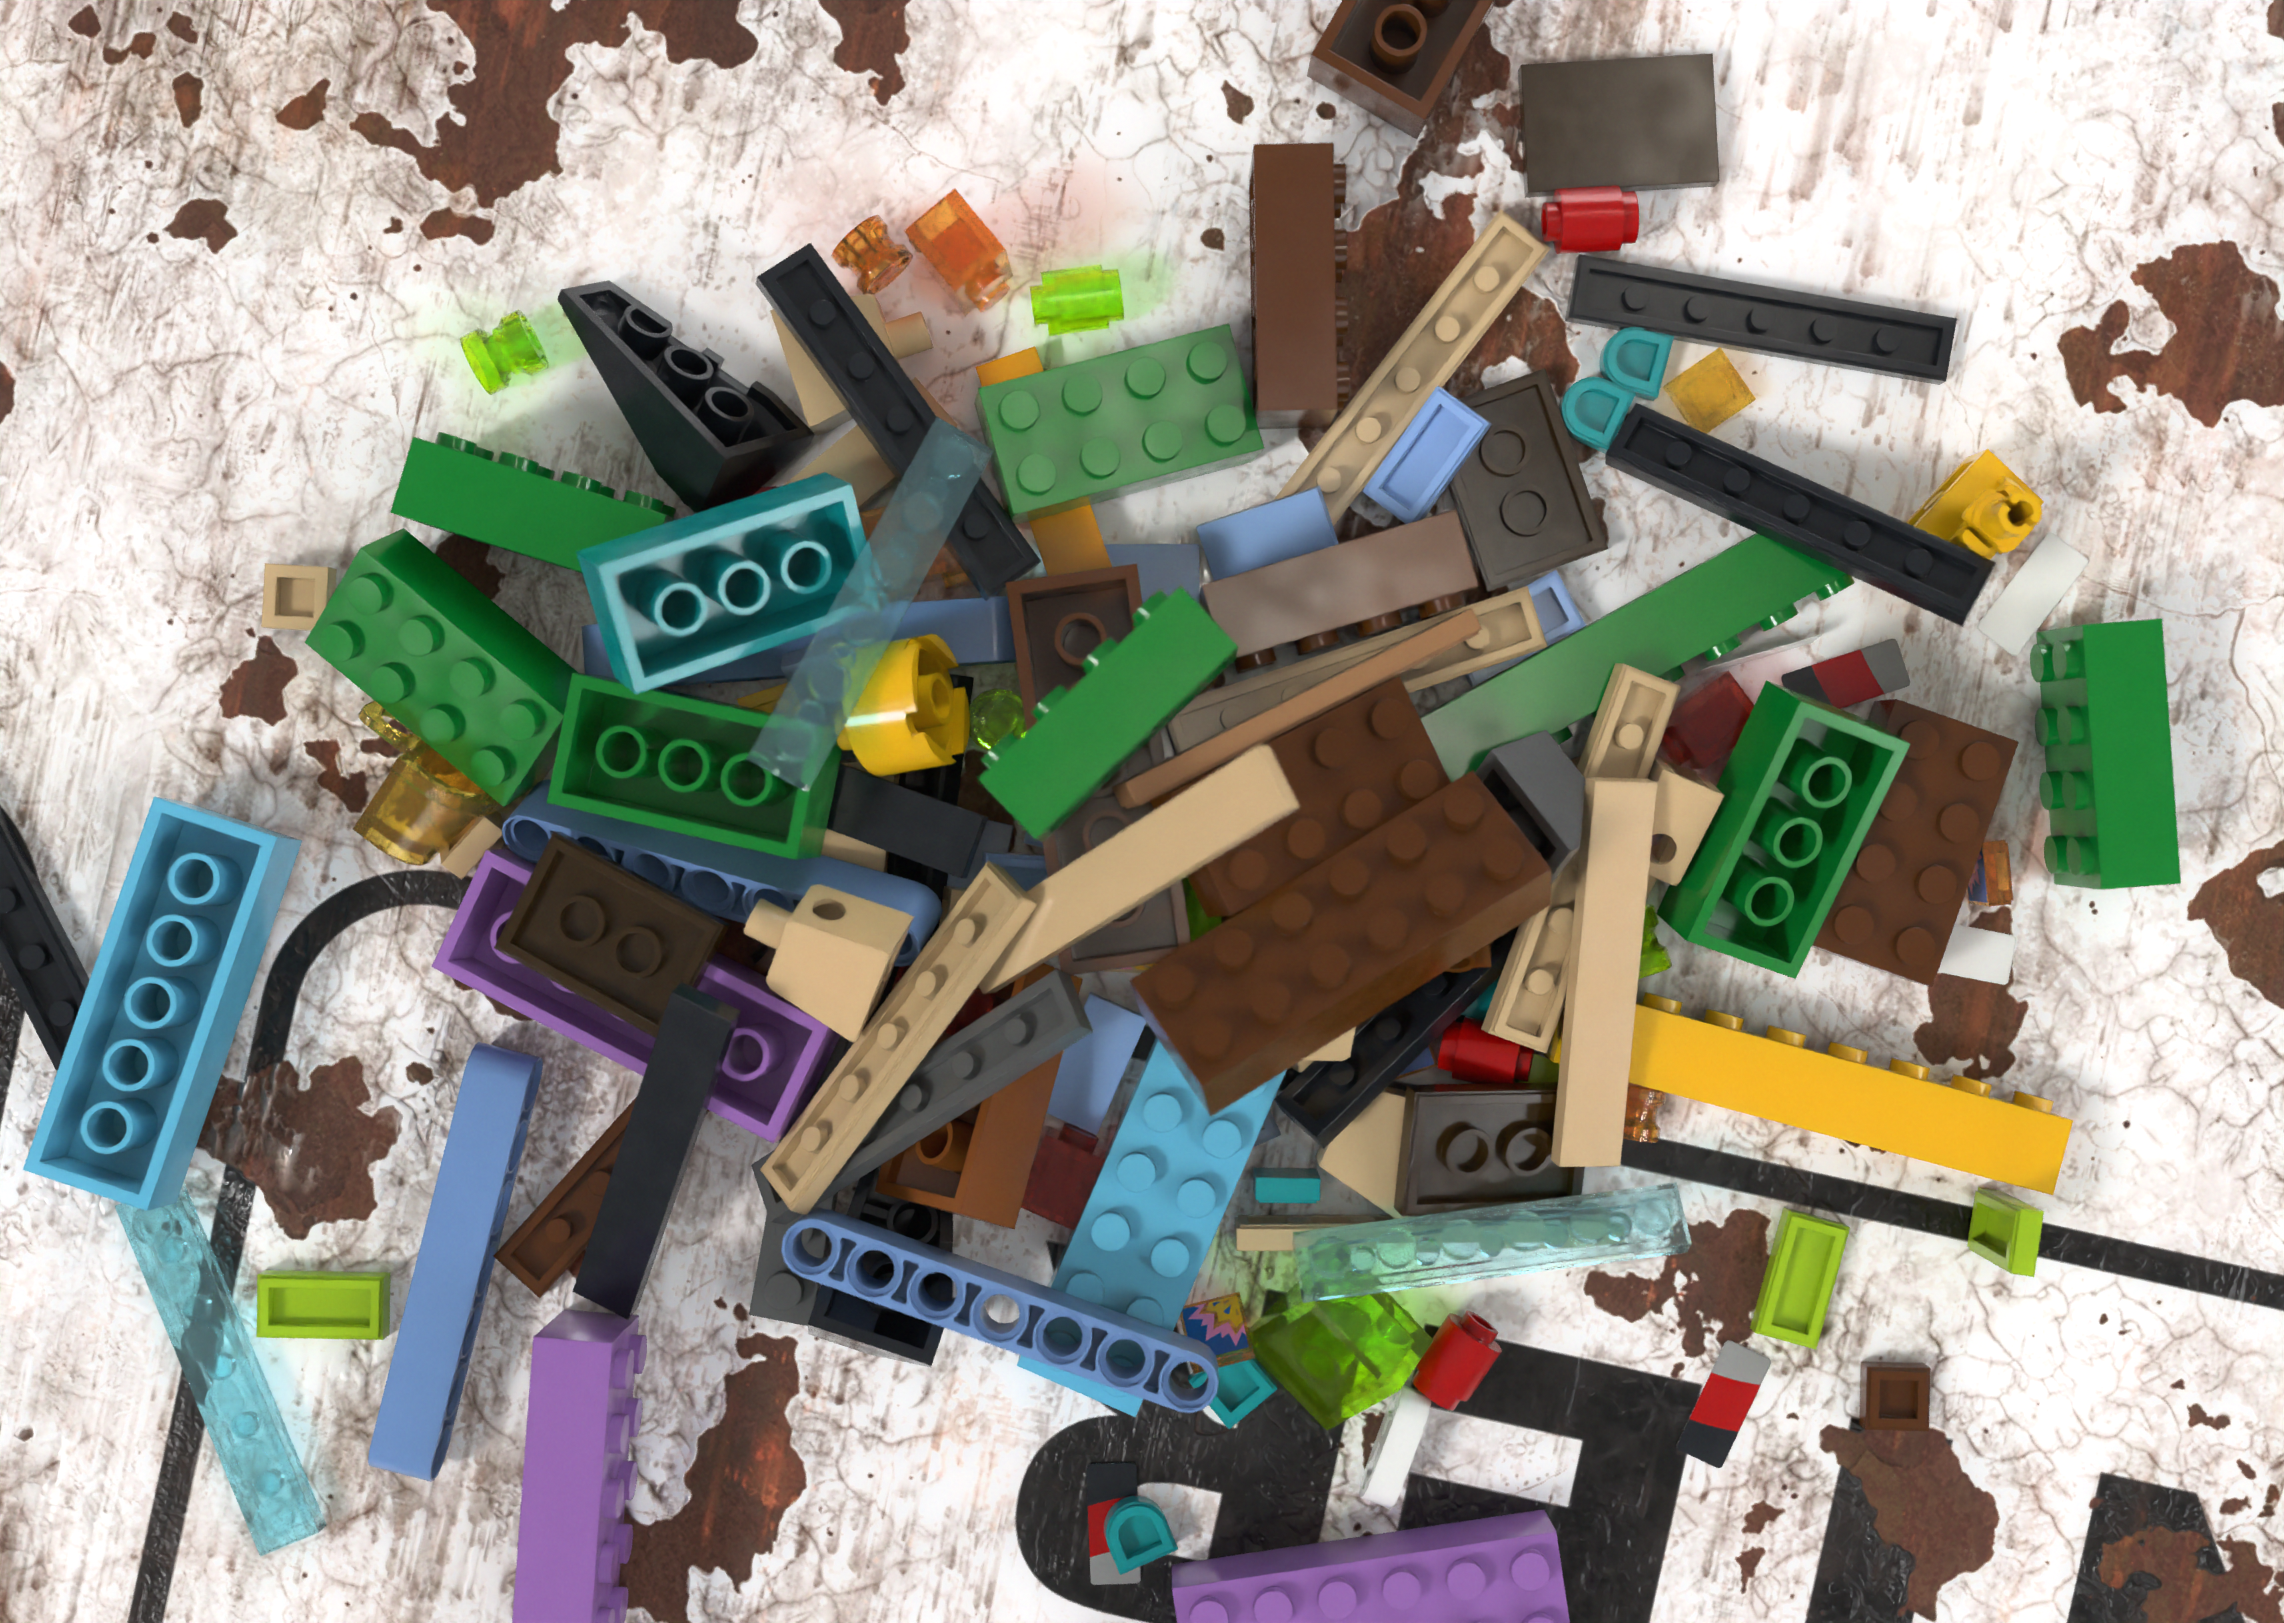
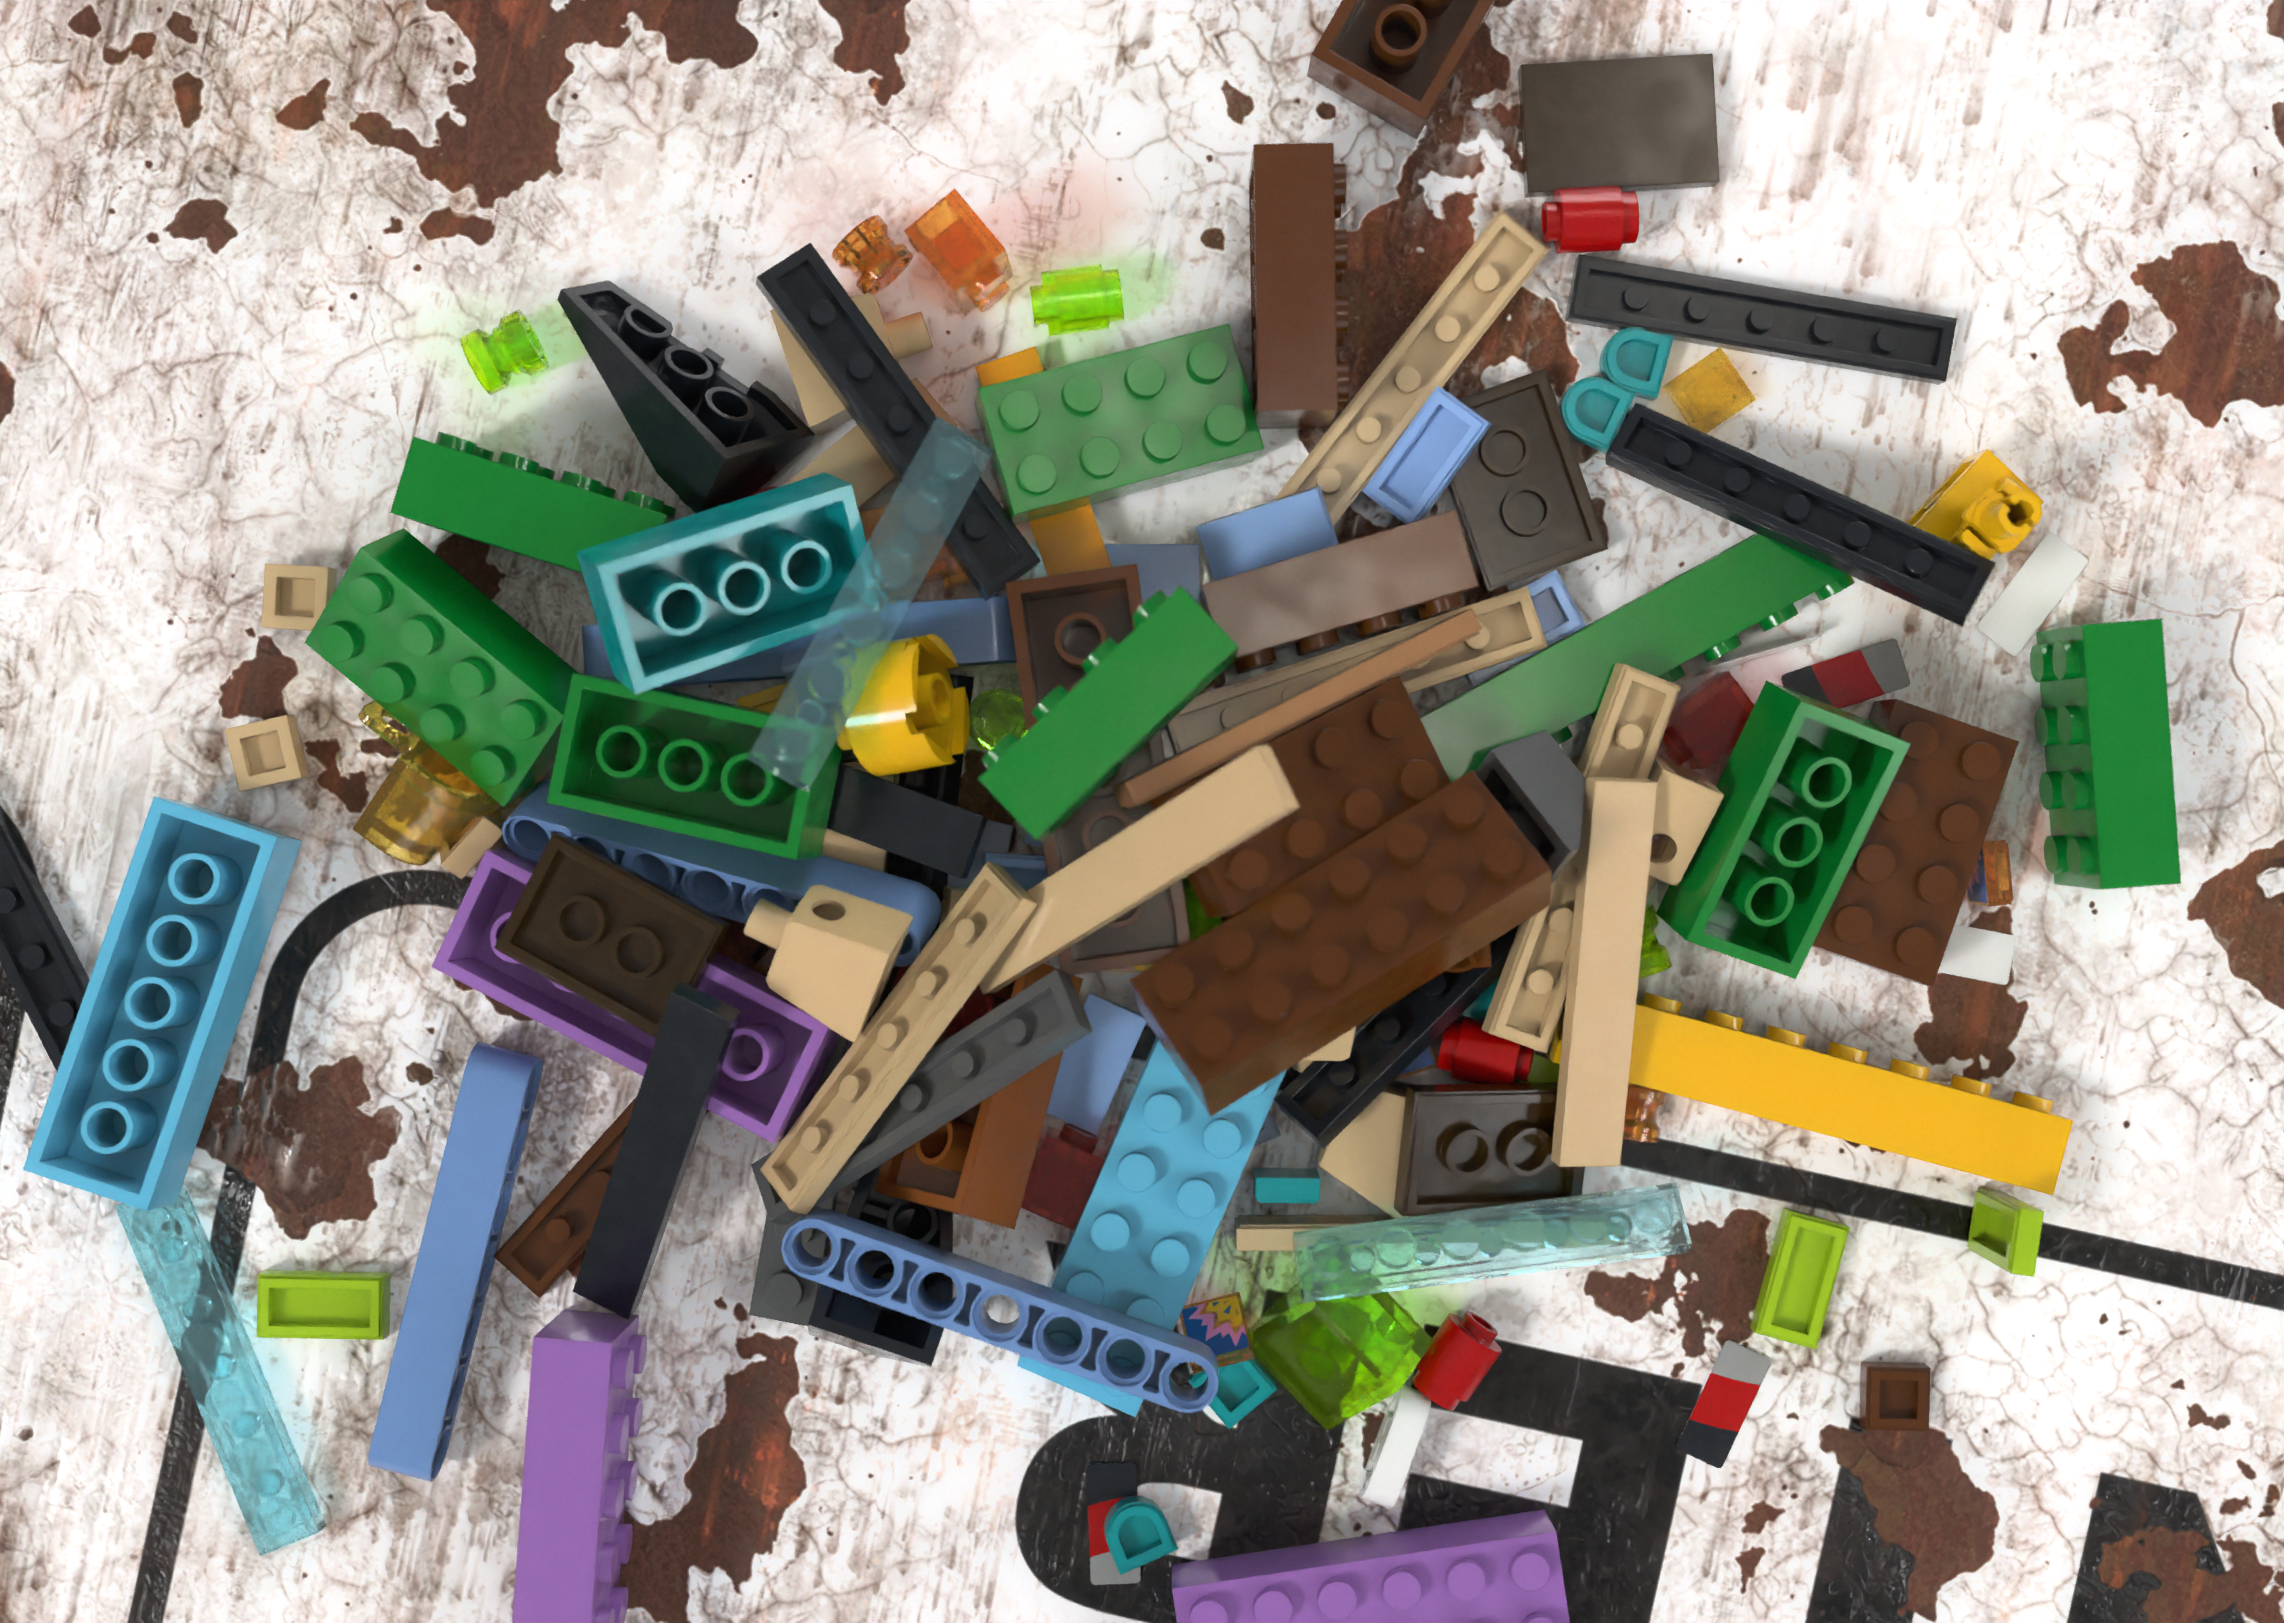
none -> tan plate [224,715,309,792]

